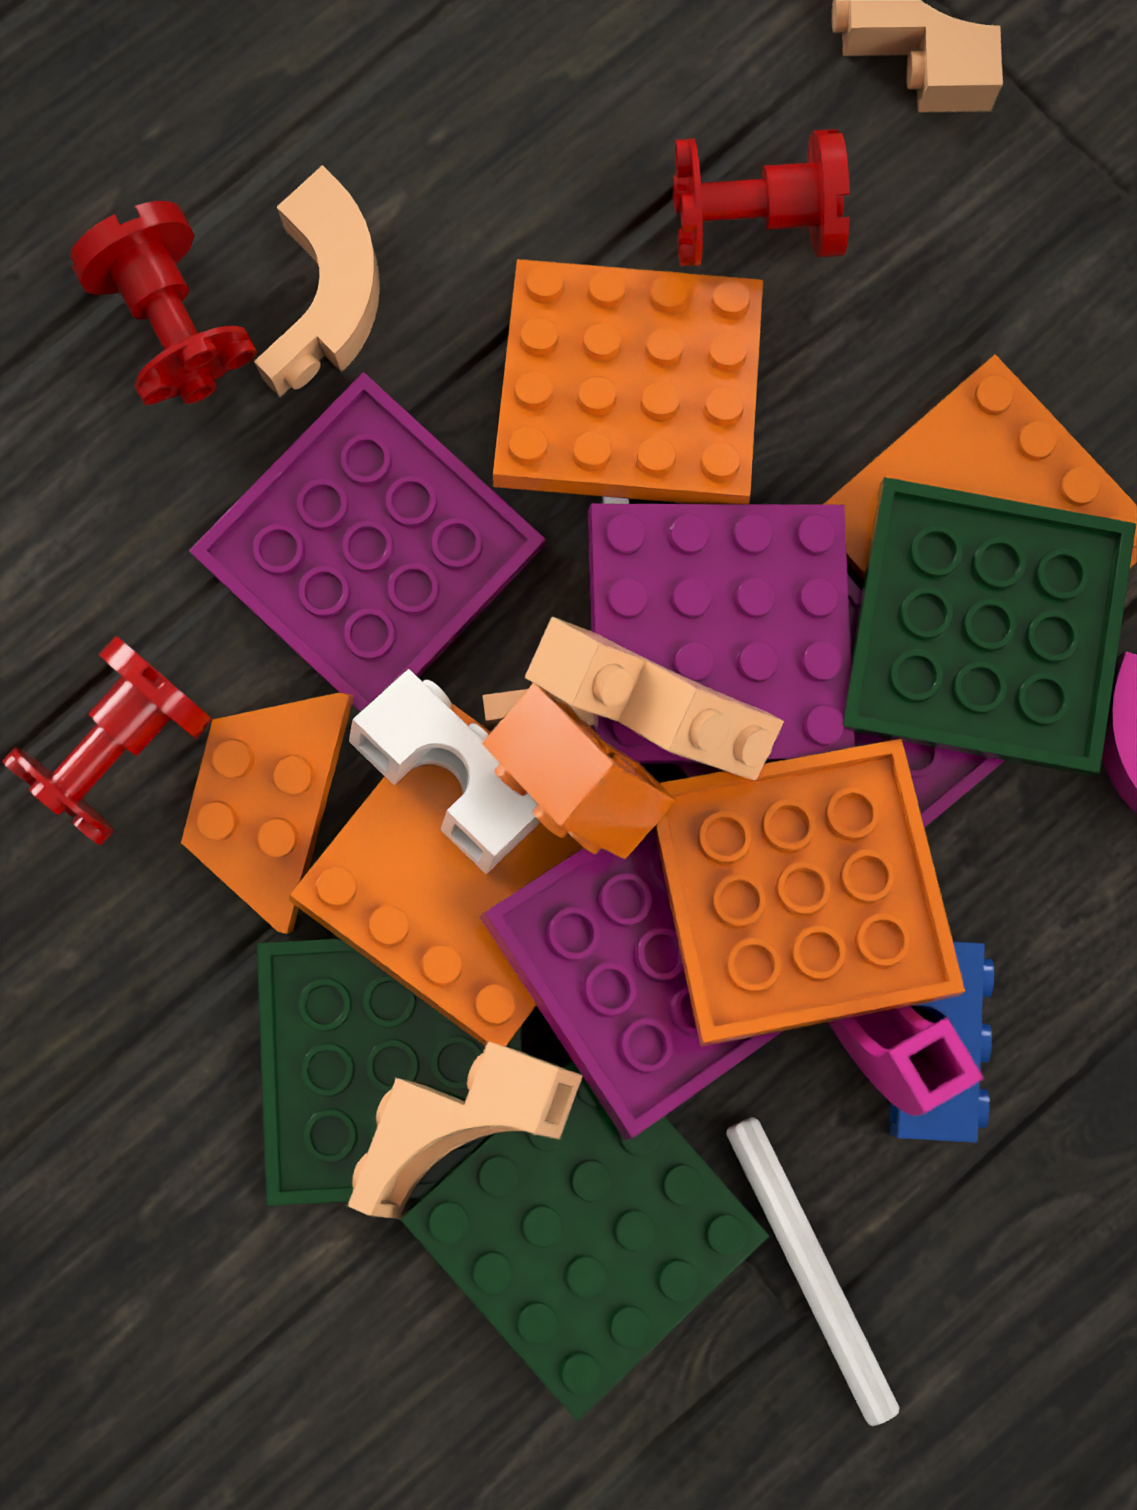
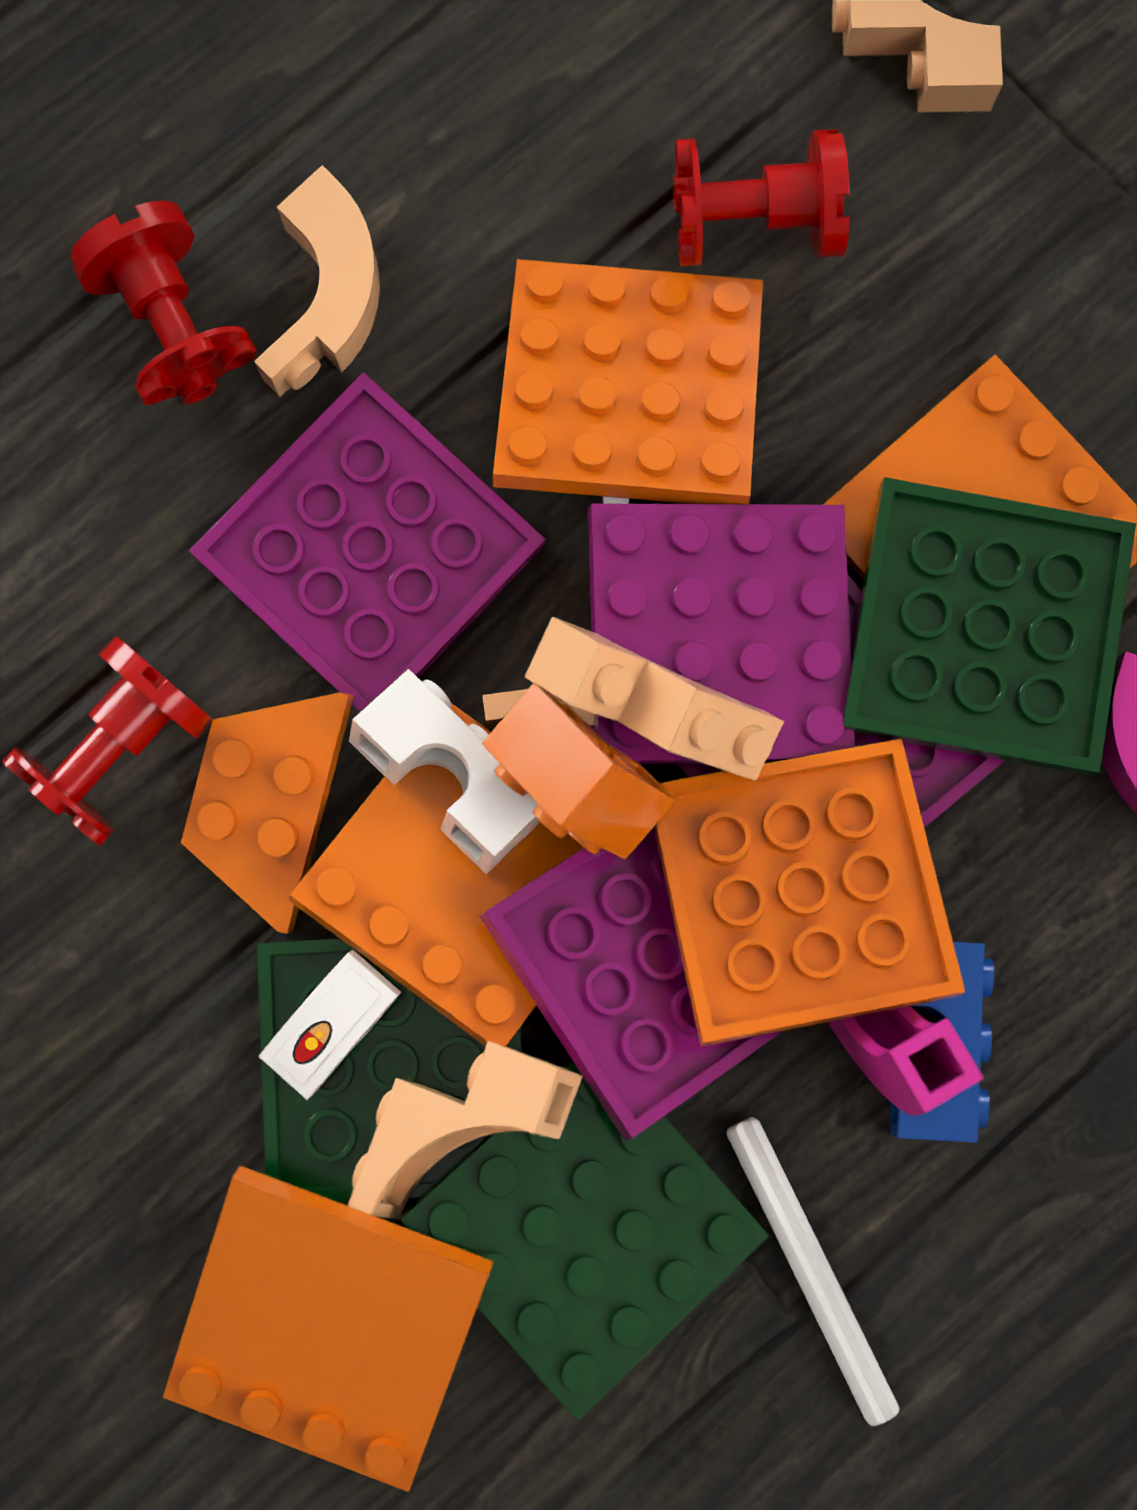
none -> orange plate [163,1165,494,1492]
none -> white slope [258,949,401,1100]

